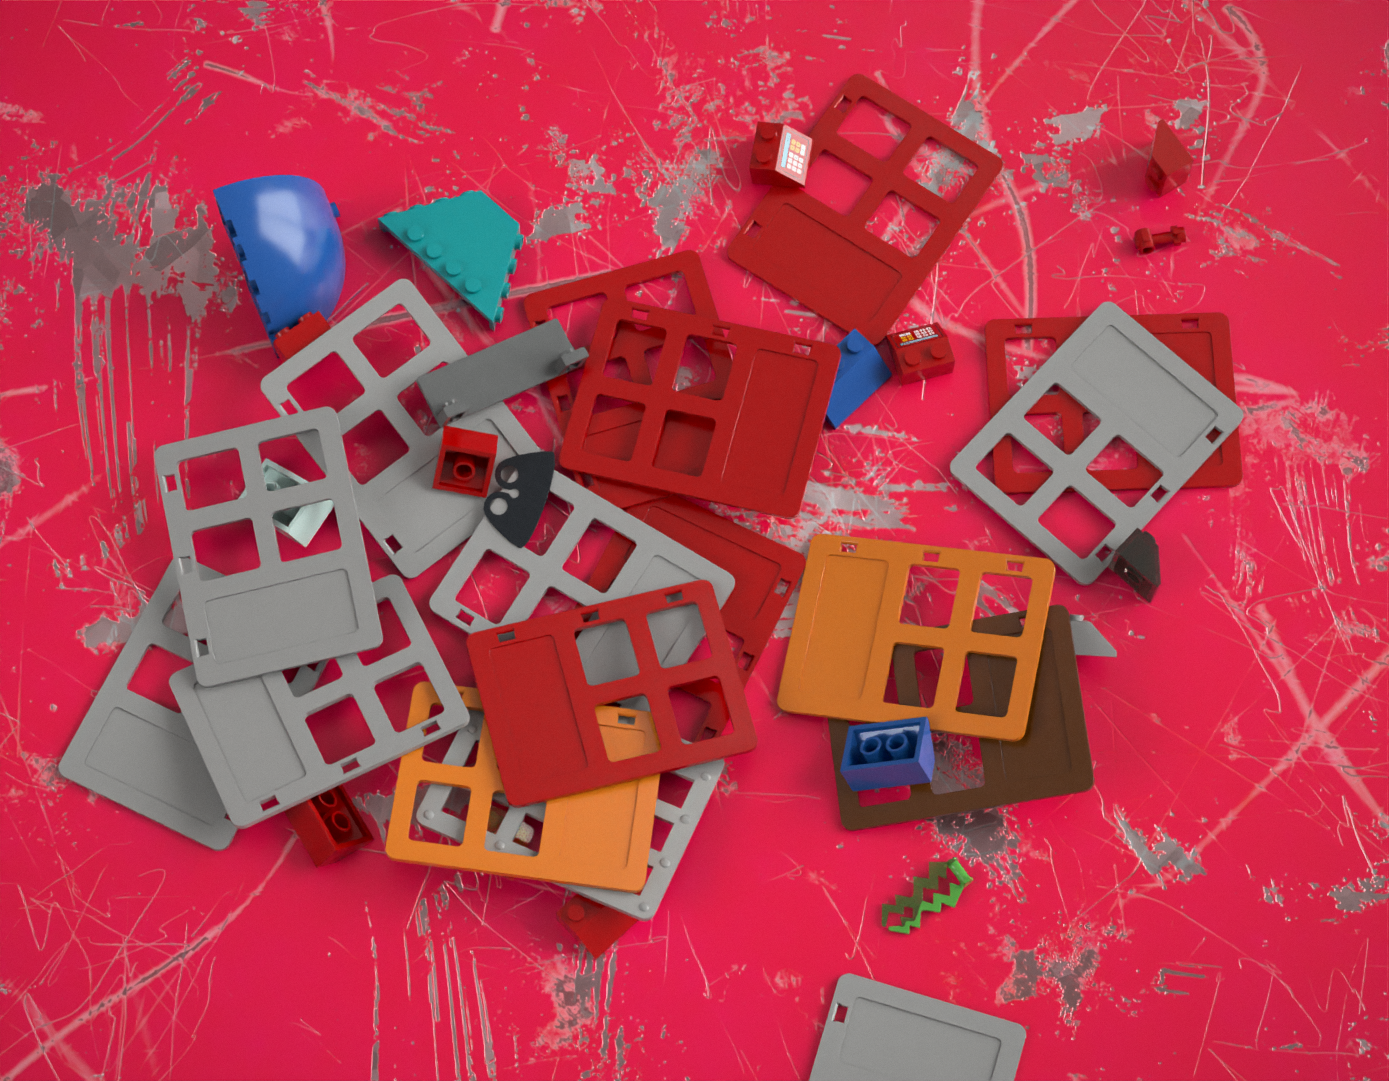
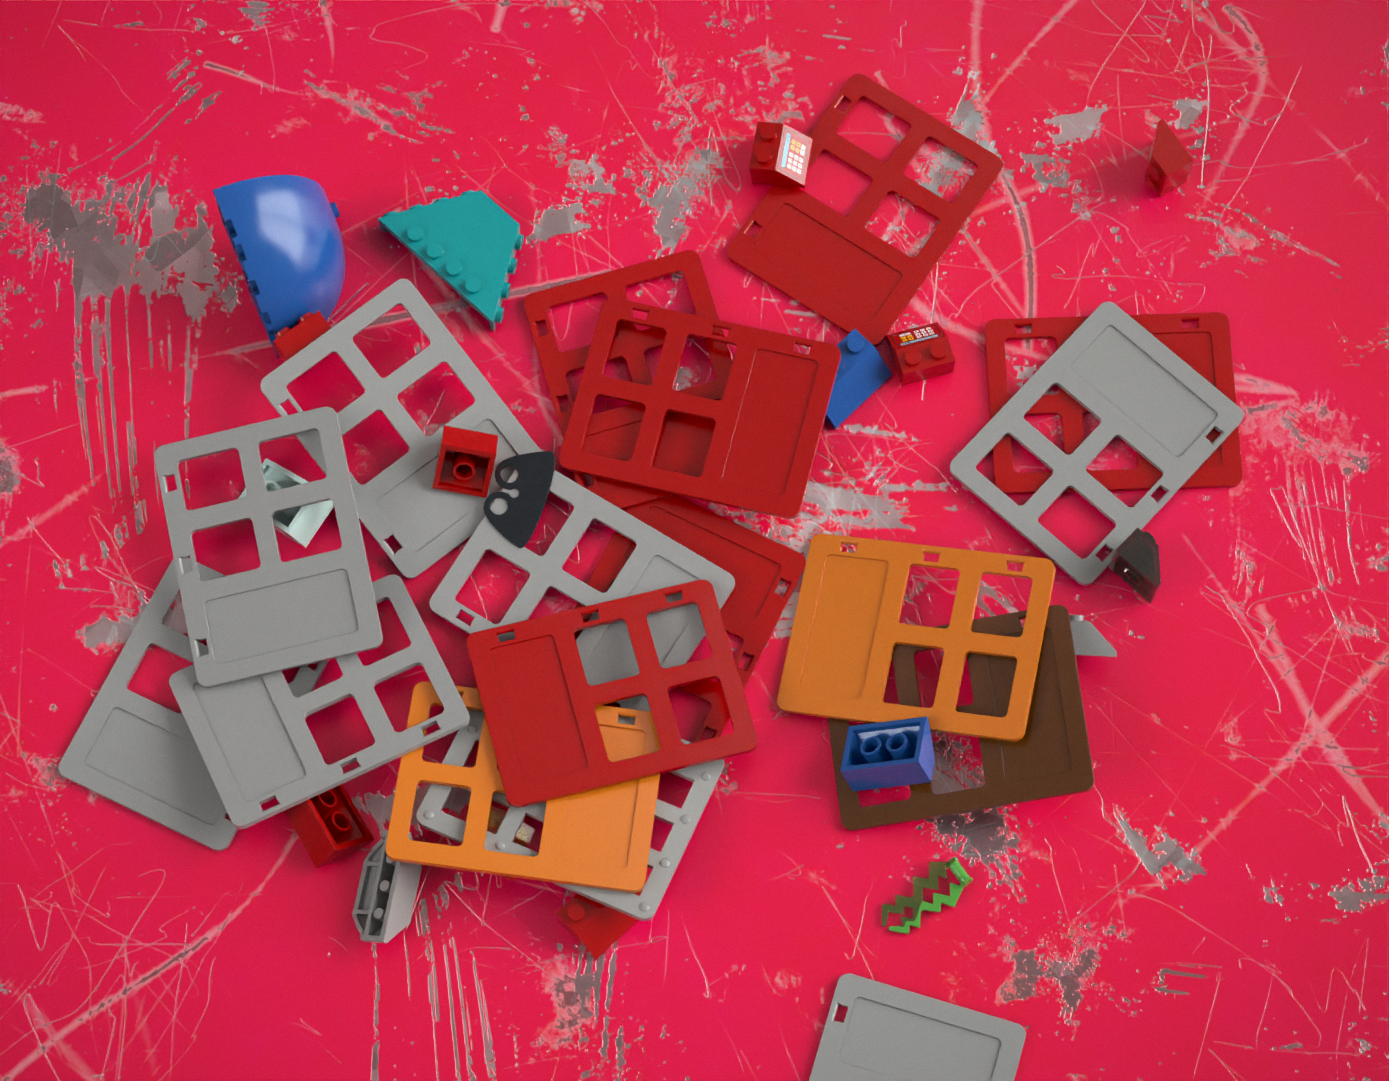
dark grey bracket [416,319,589,428] -> none
red bar [1134,225,1186,254] -> none
none -> light grey wedge [352,830,422,943]

